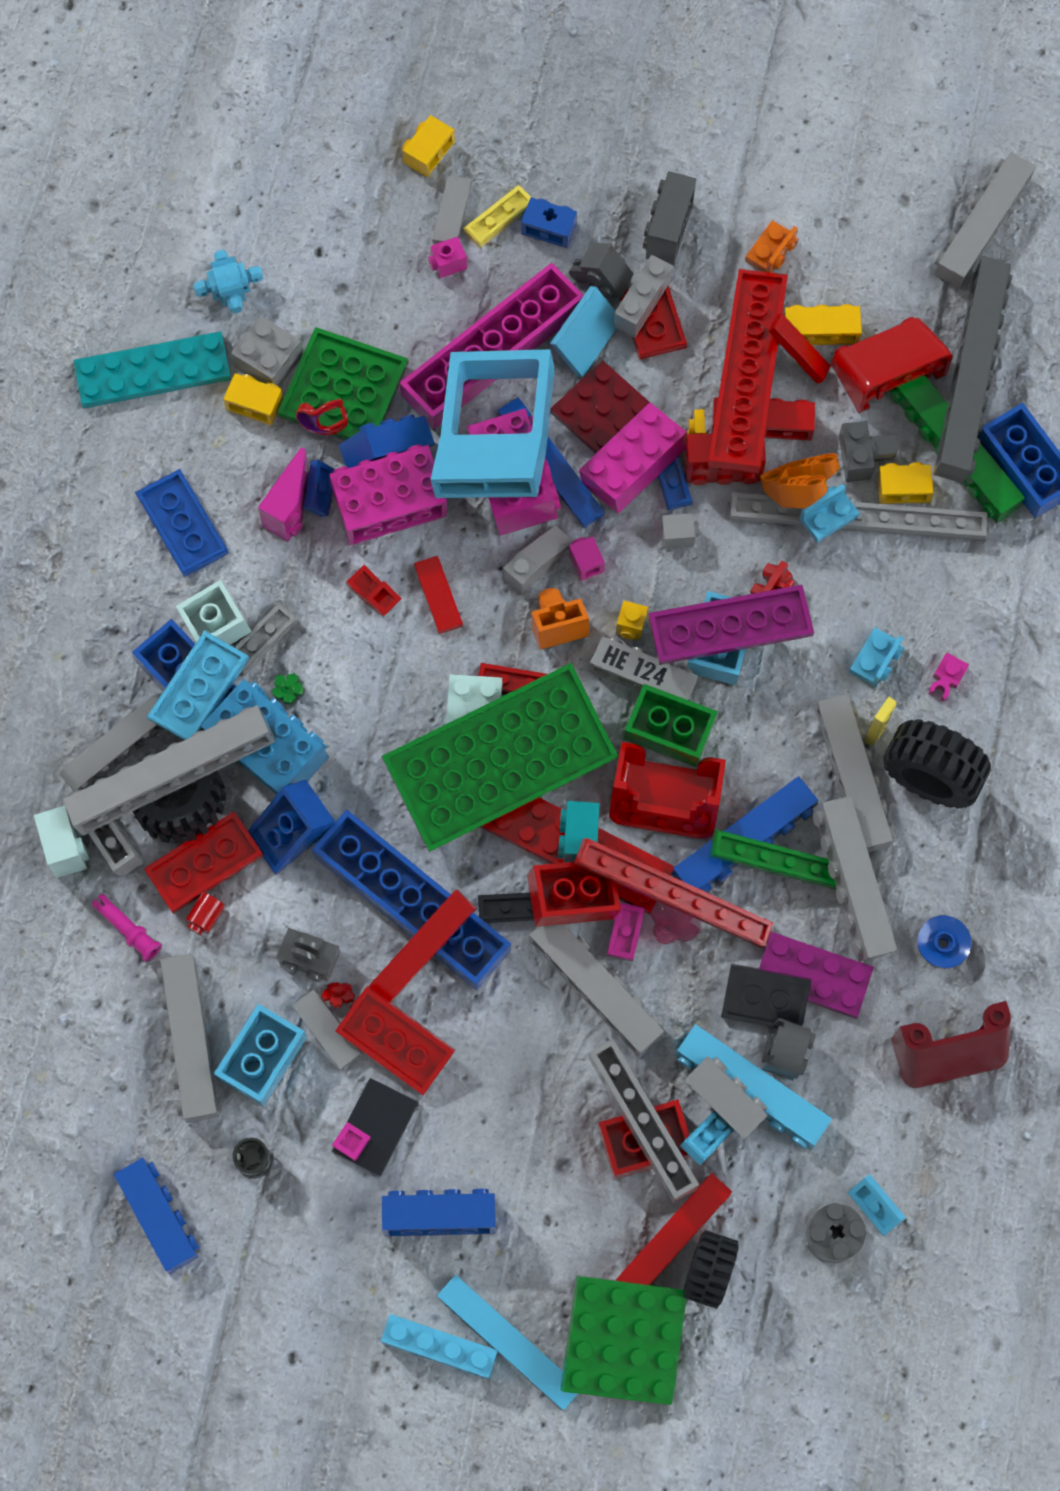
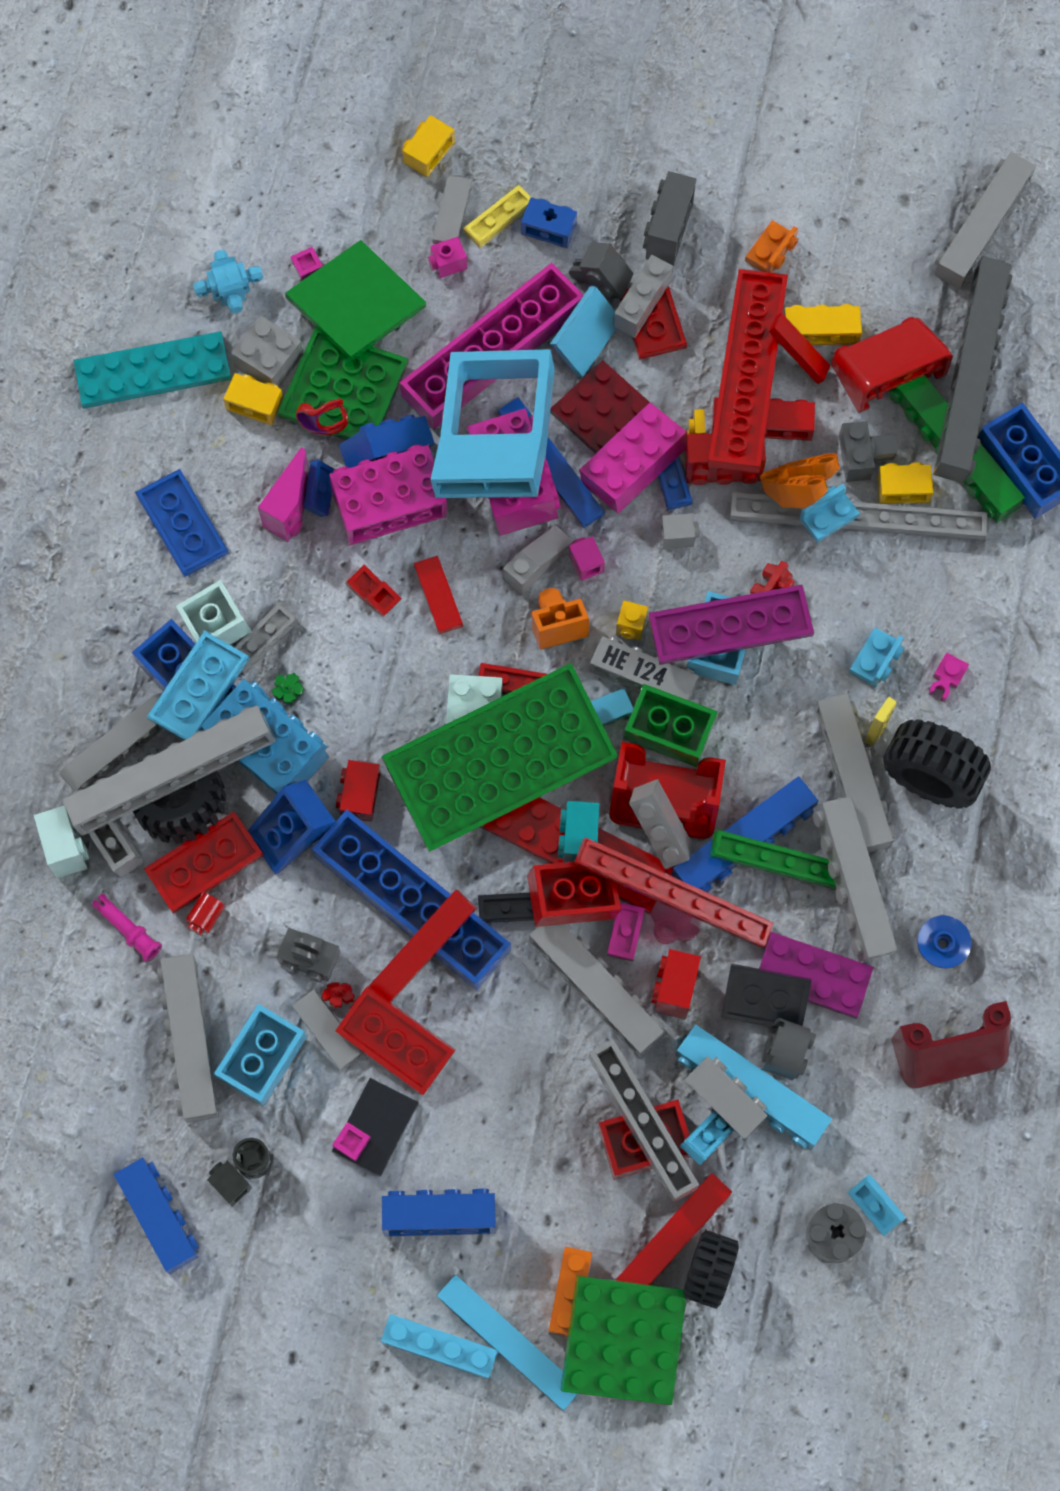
none -> pearl dark grey brick [207,1160,252,1207]
none -> green tile [285,240,426,361]
none -> dark pink plate [290,246,323,281]
none -> red brick [336,760,381,822]
none -> orange brick [548,1247,592,1338]
none -> medium azure tile [591,688,634,726]
none -> light grey brick [629,779,693,869]
none -> red brick [651,949,701,1020]

